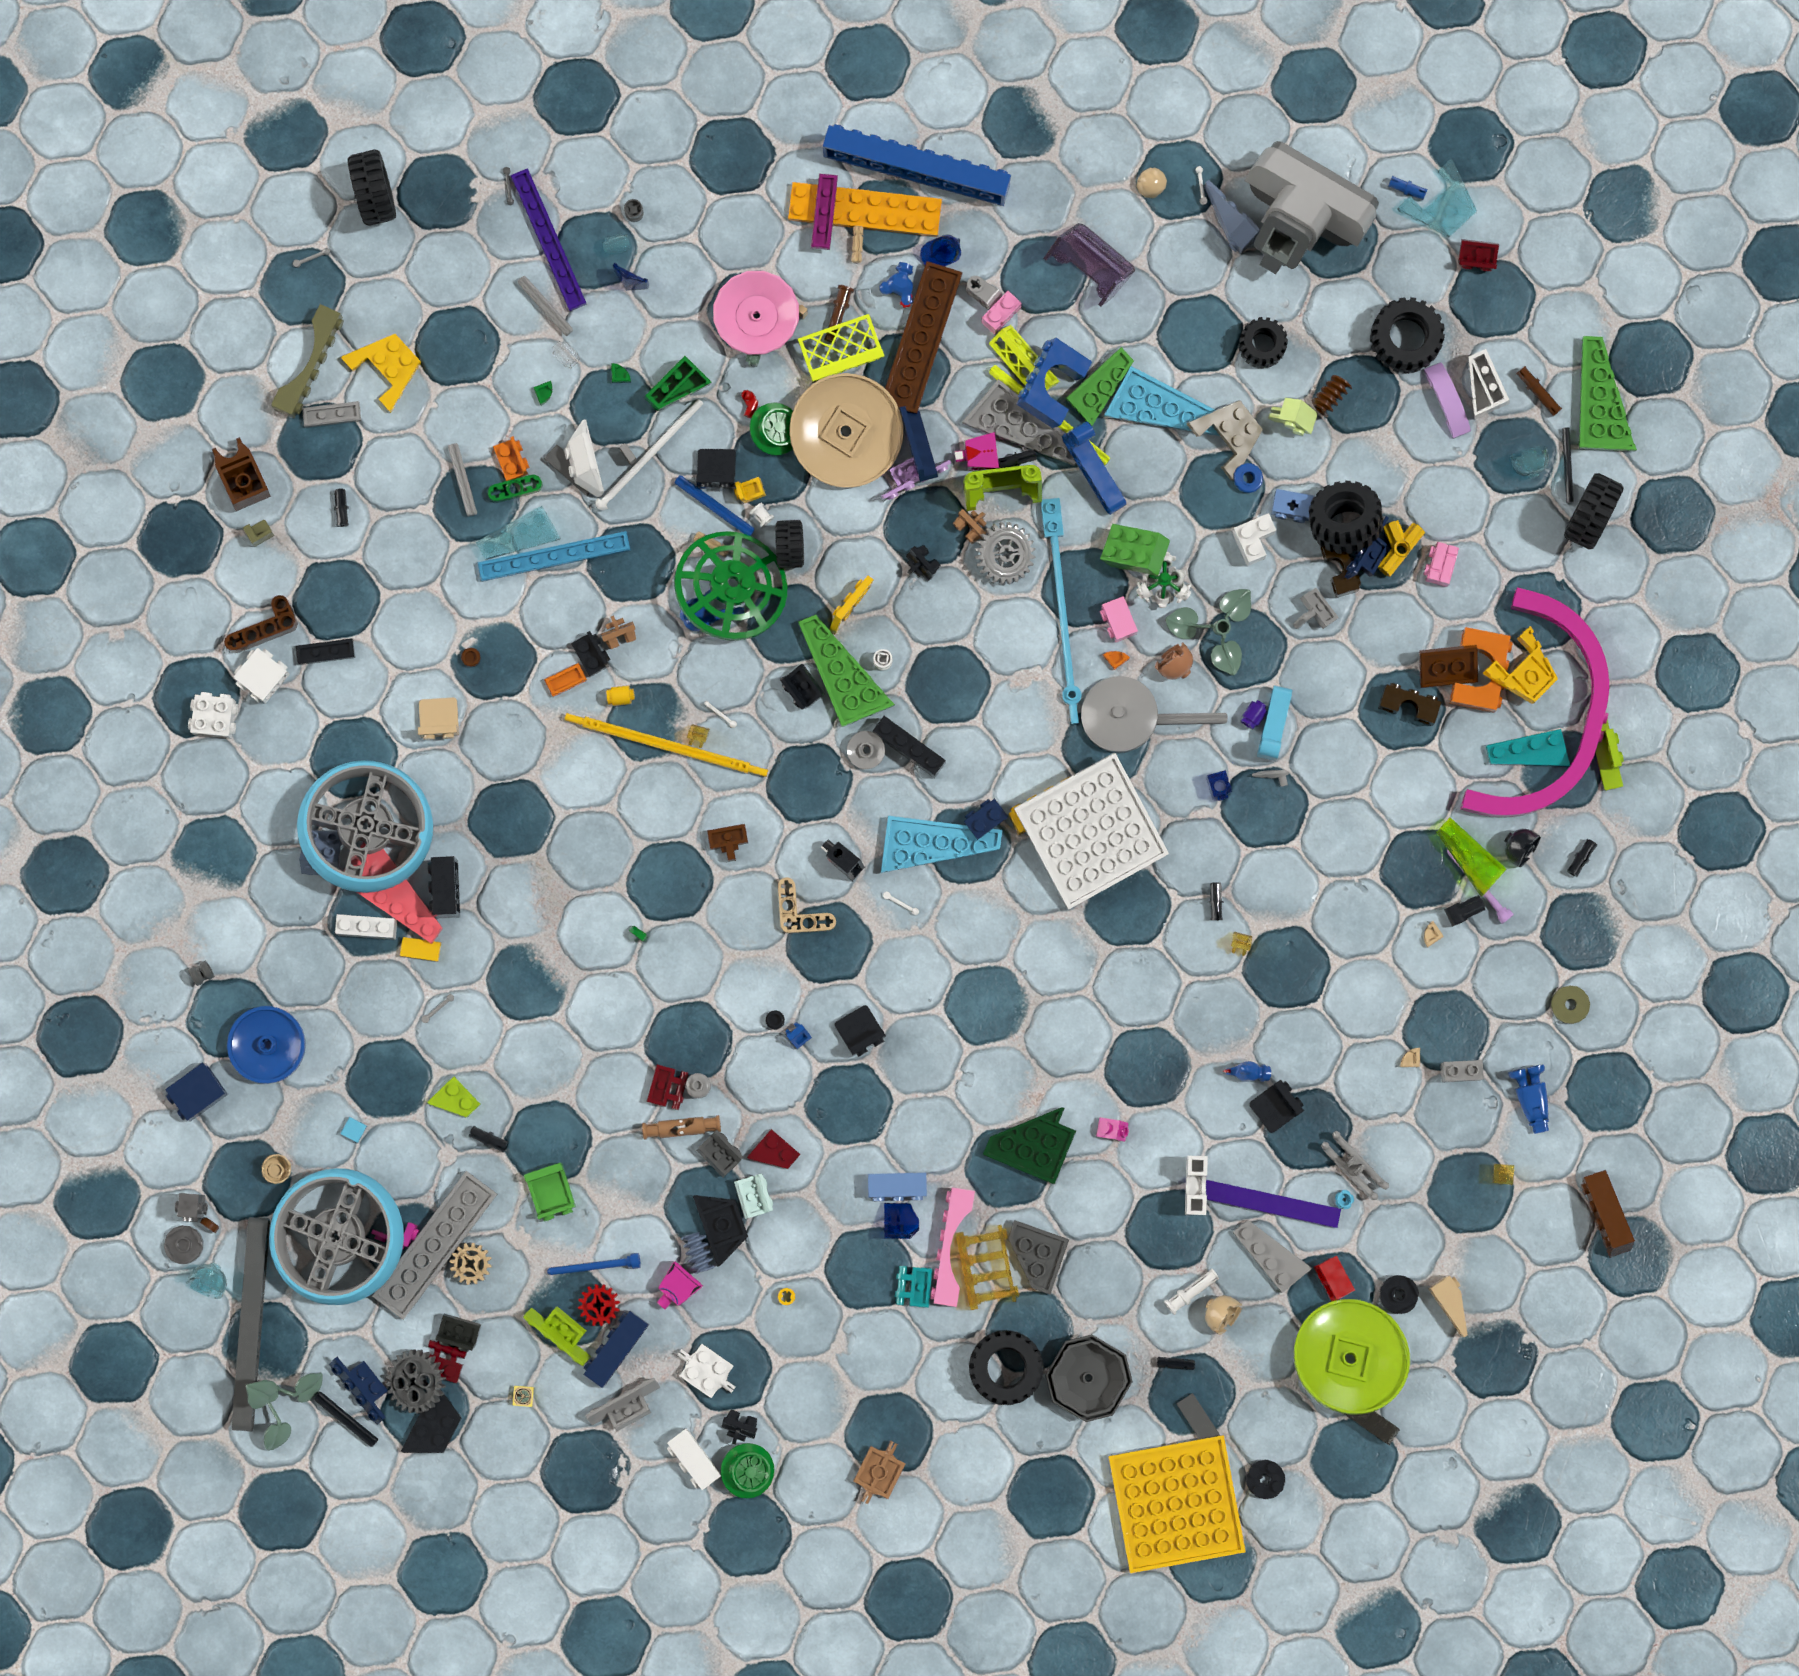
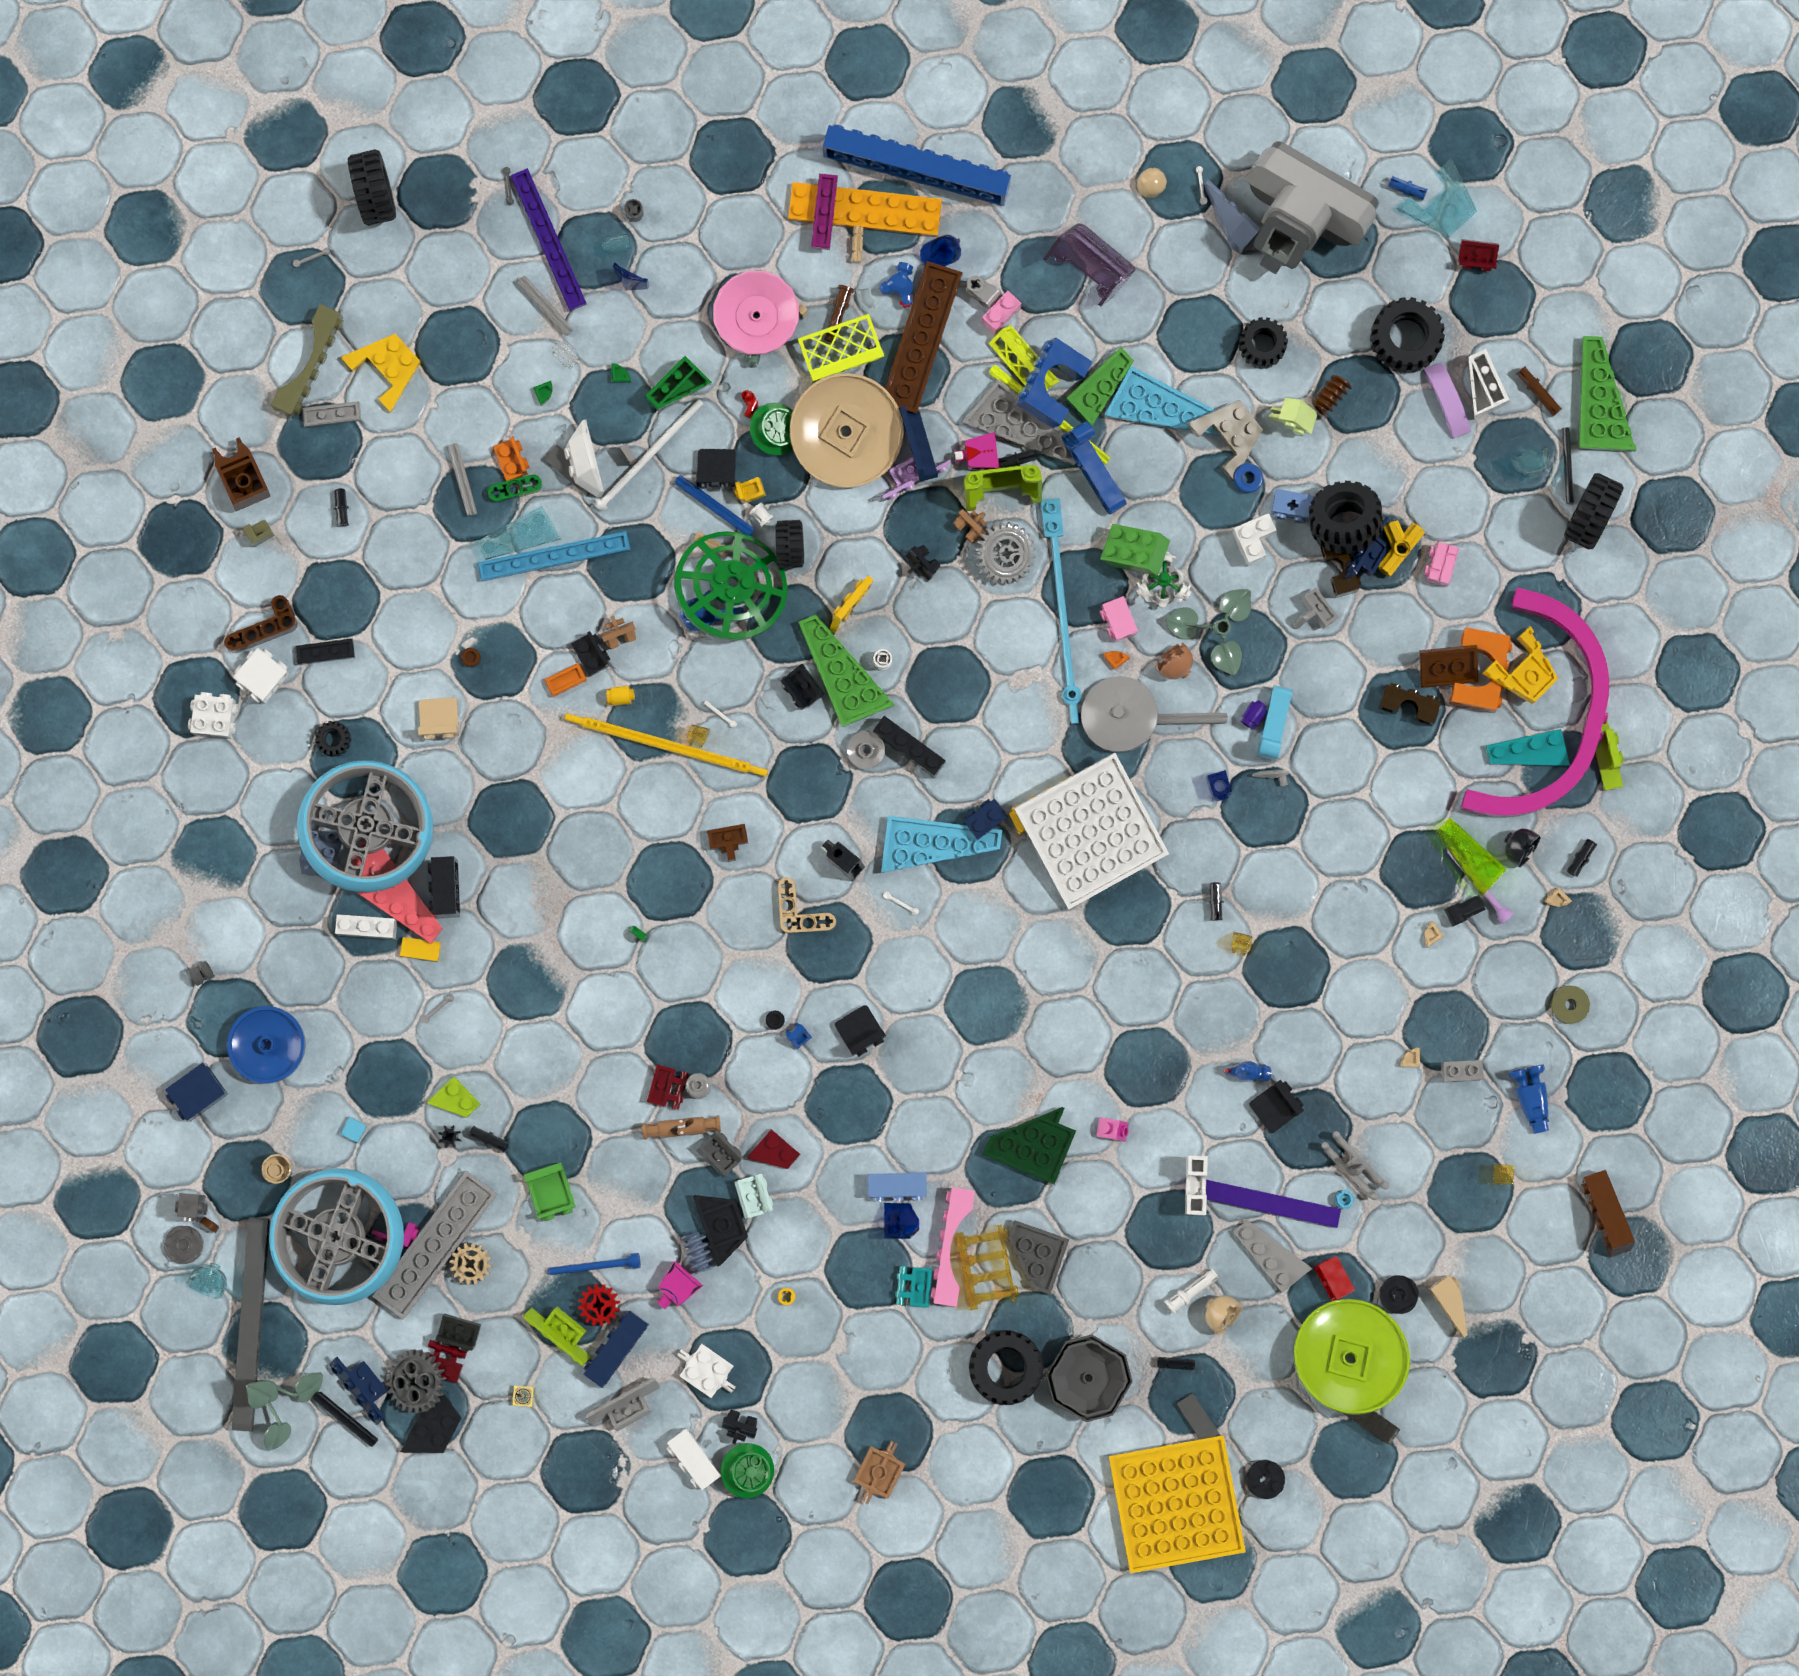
none -> black tyre [315,721,351,757]
none -> black gear [438,1125,462,1148]
none -> tan tile [1544,887,1572,907]

